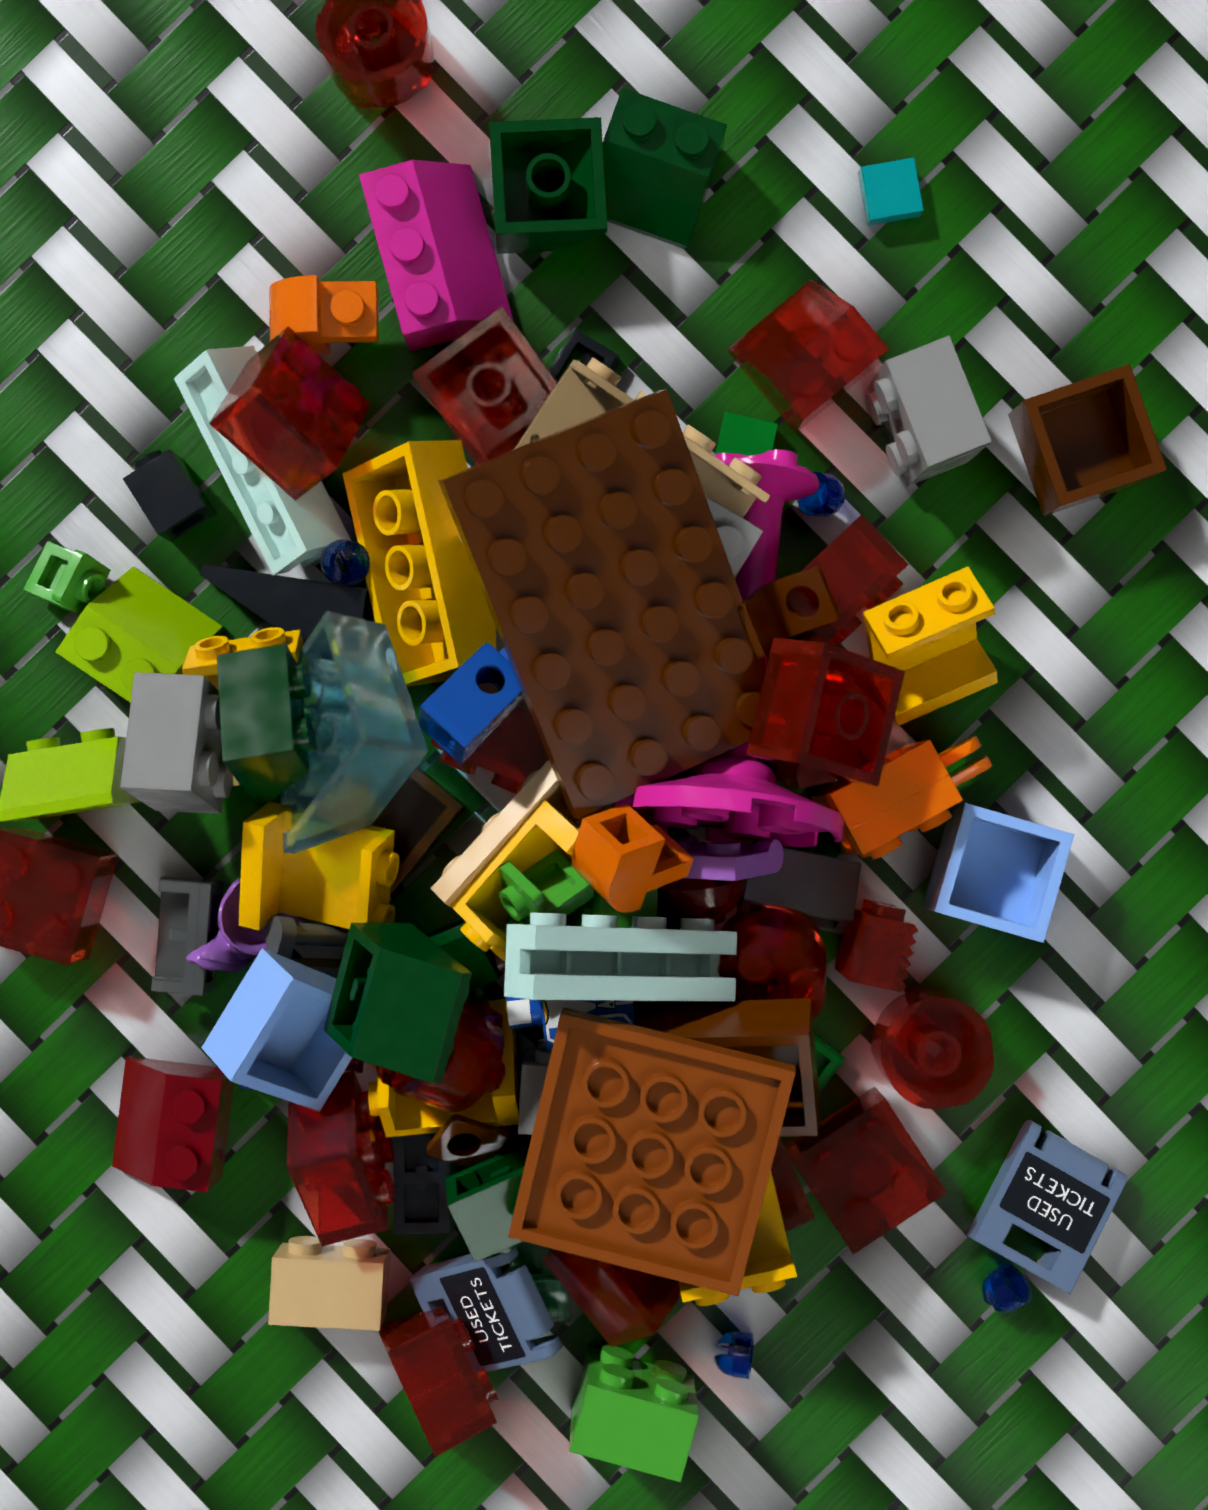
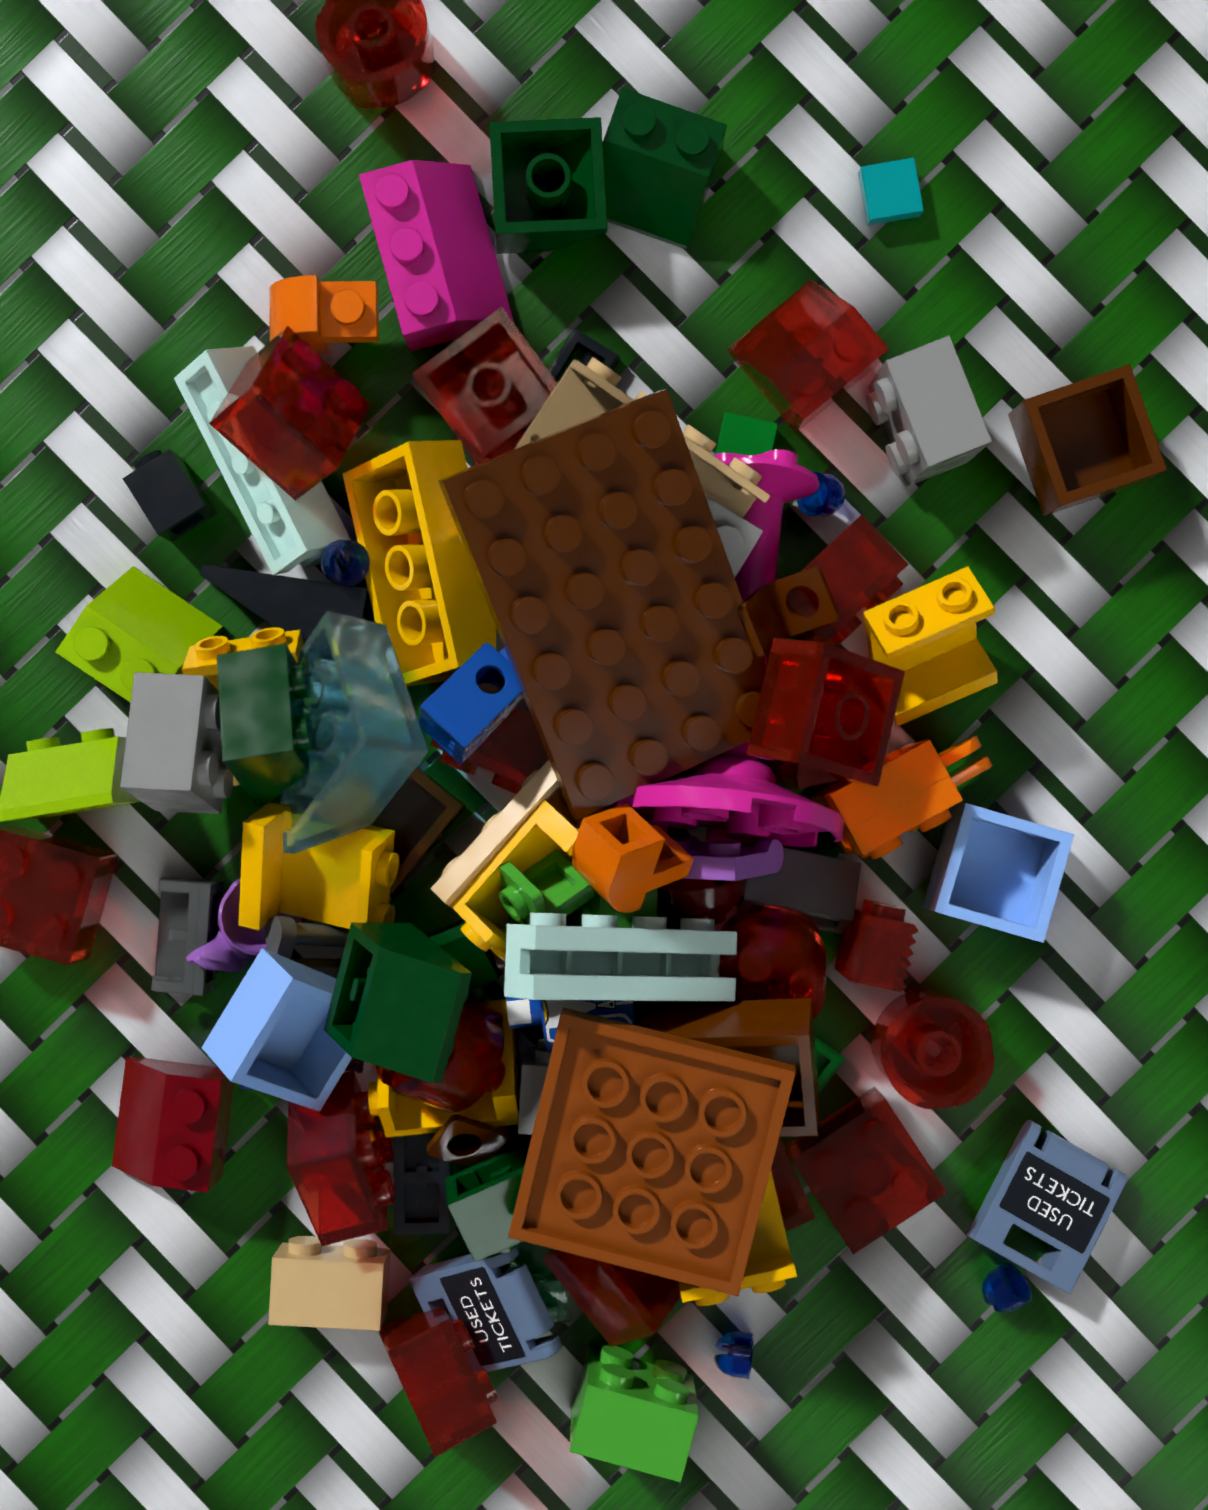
bright green bracket [23,541,111,616] -> none

